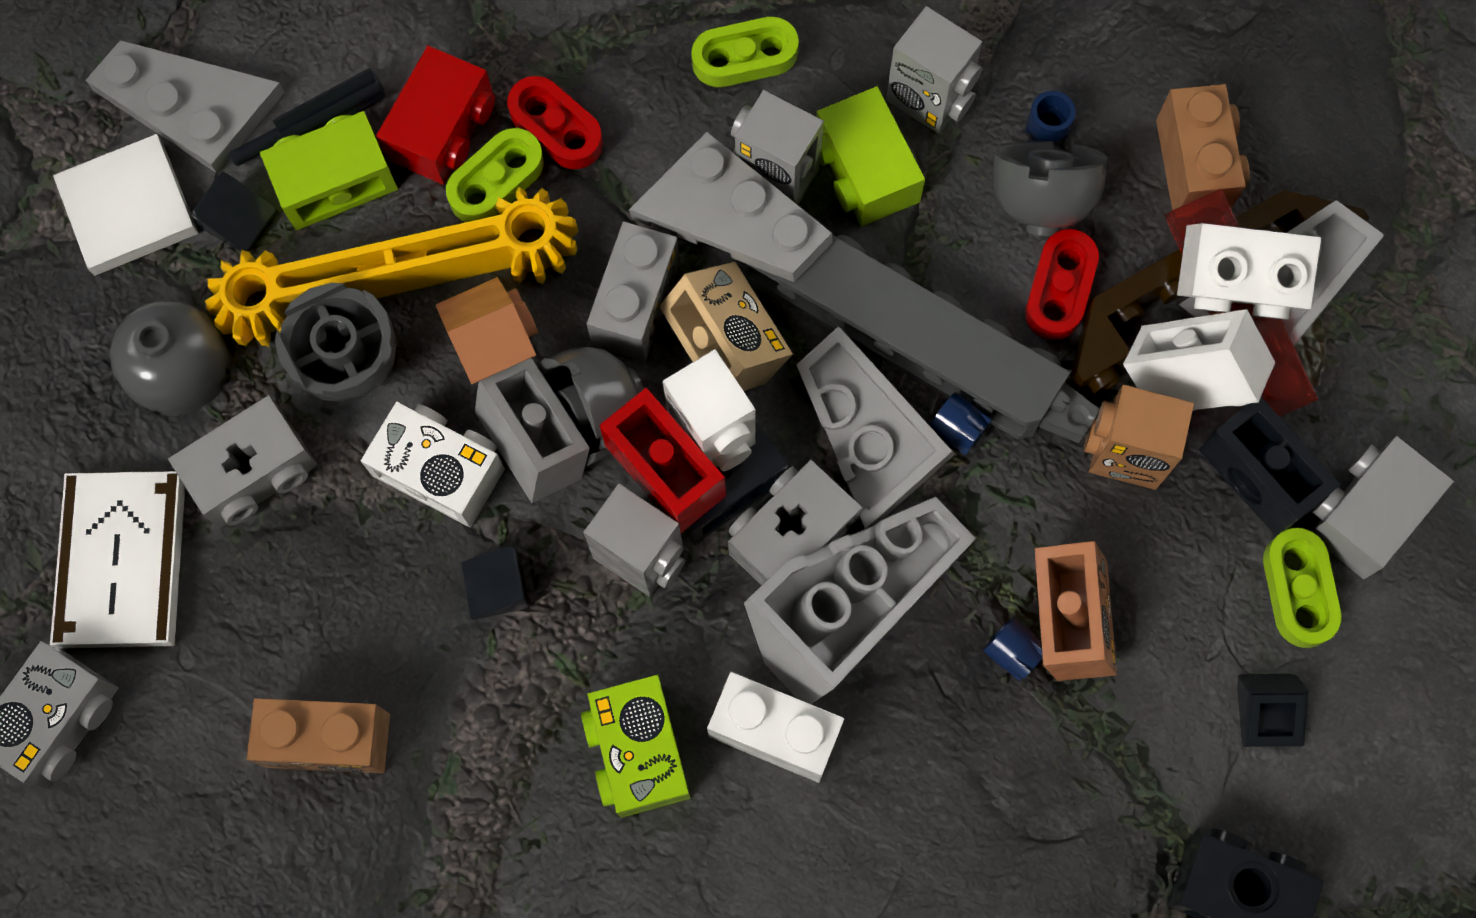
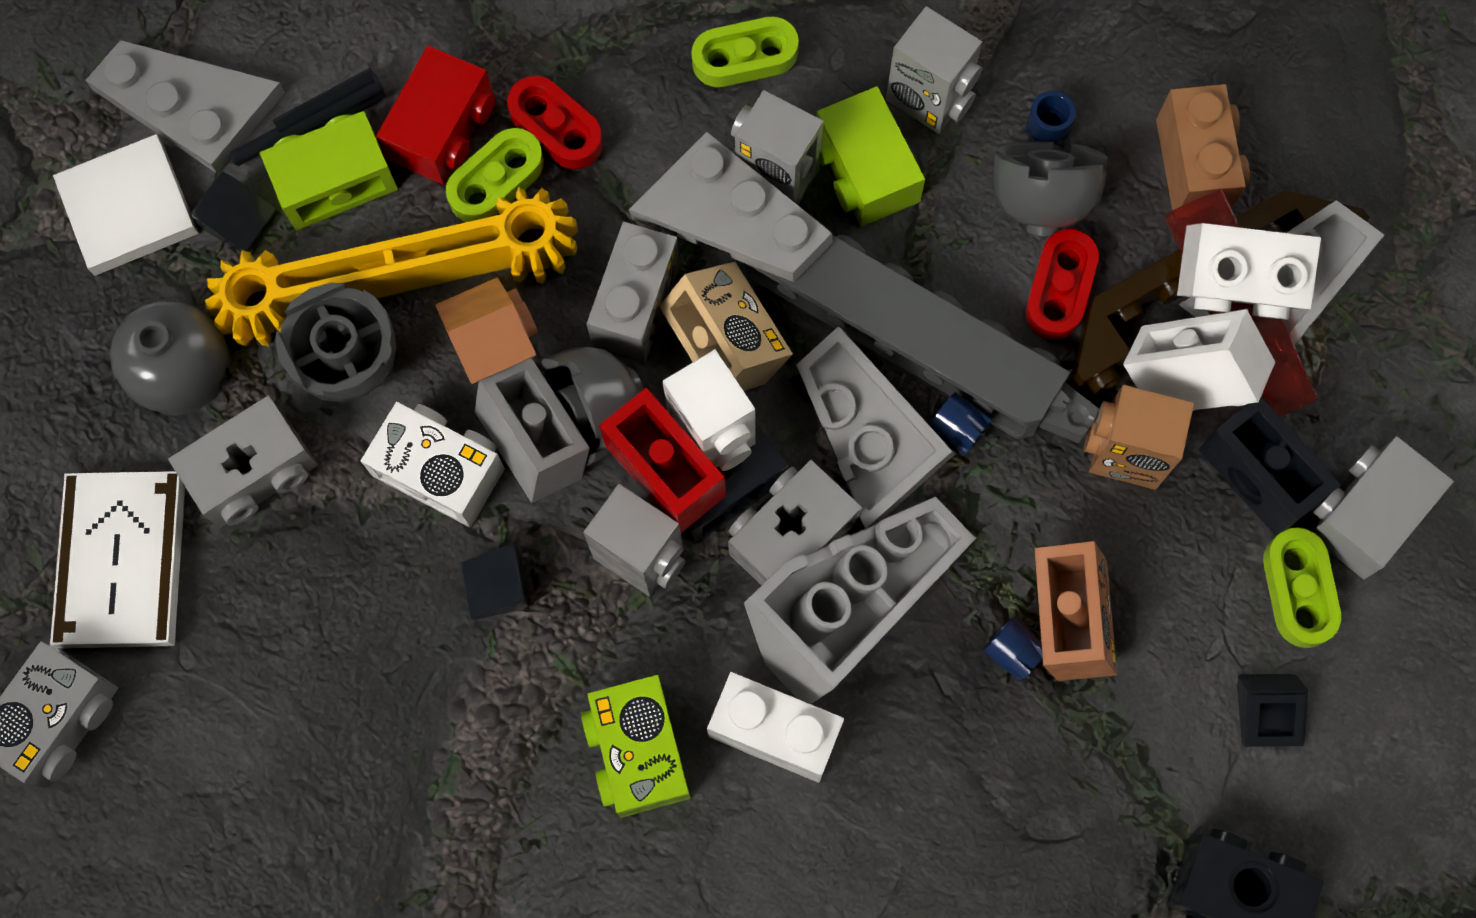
medium nougat brick [247,698,390,773] -> none

